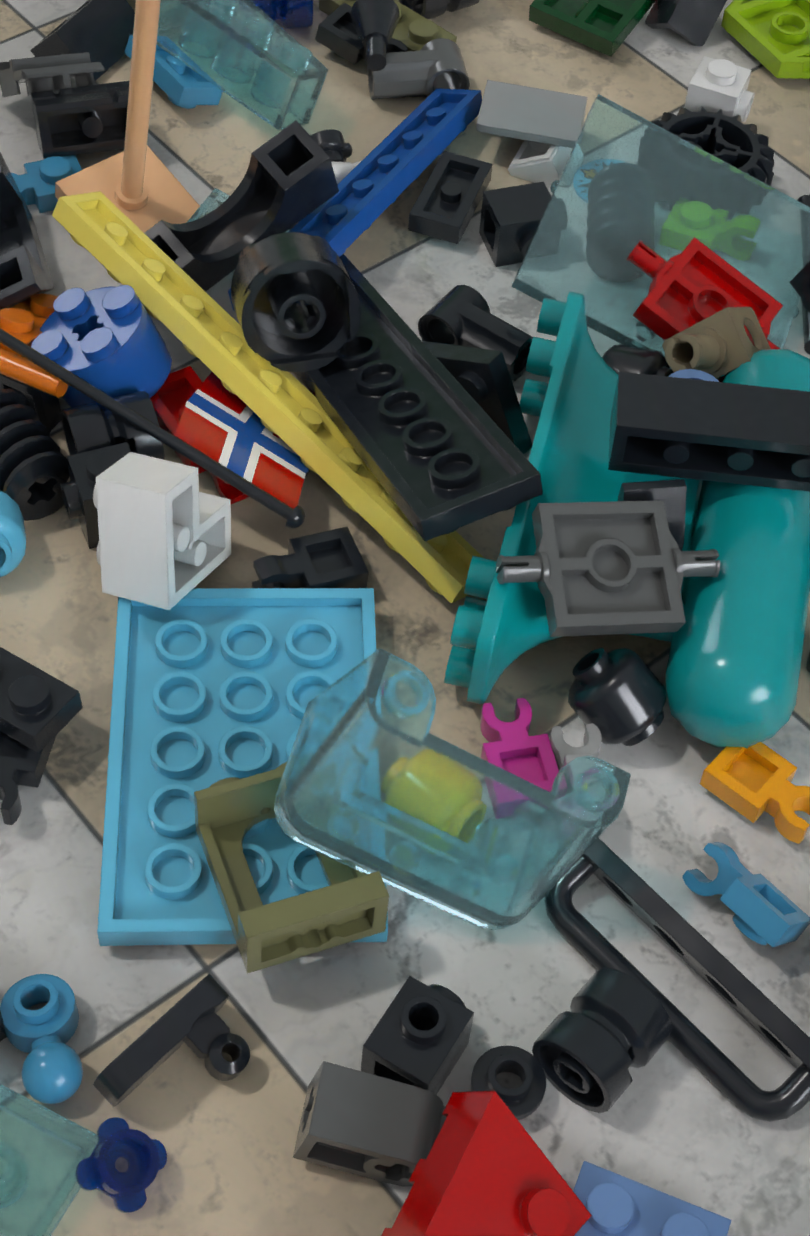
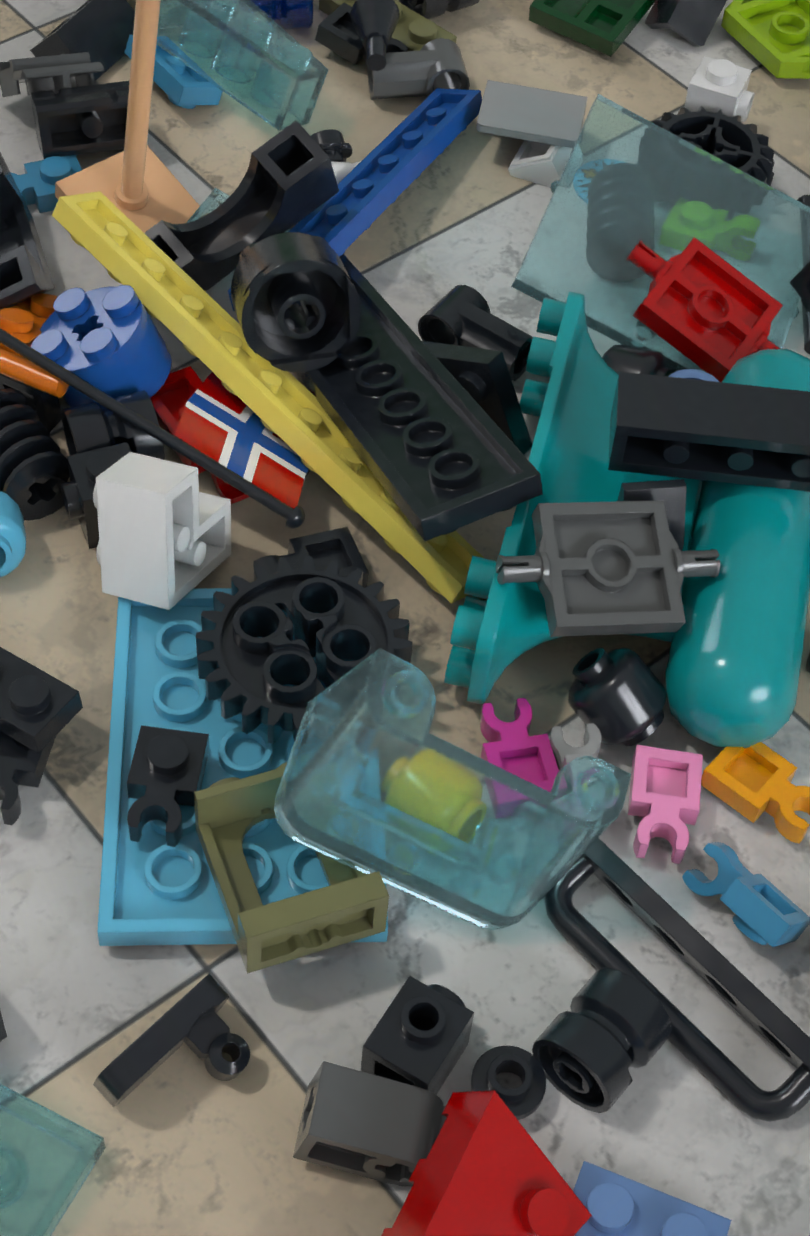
dark azure plate [0,974,83,1104] -> none
clear blue plate [75,1117,167,1213] -> none
black plate [408,151,493,244] -> none
black brick [479,182,565,267] -> none
dark tan bracket [662,307,771,379] -> none
none -> black plate [127,725,210,847]
none -> black gear [196,555,413,748]
none -> bright pink plate [628,745,703,864]

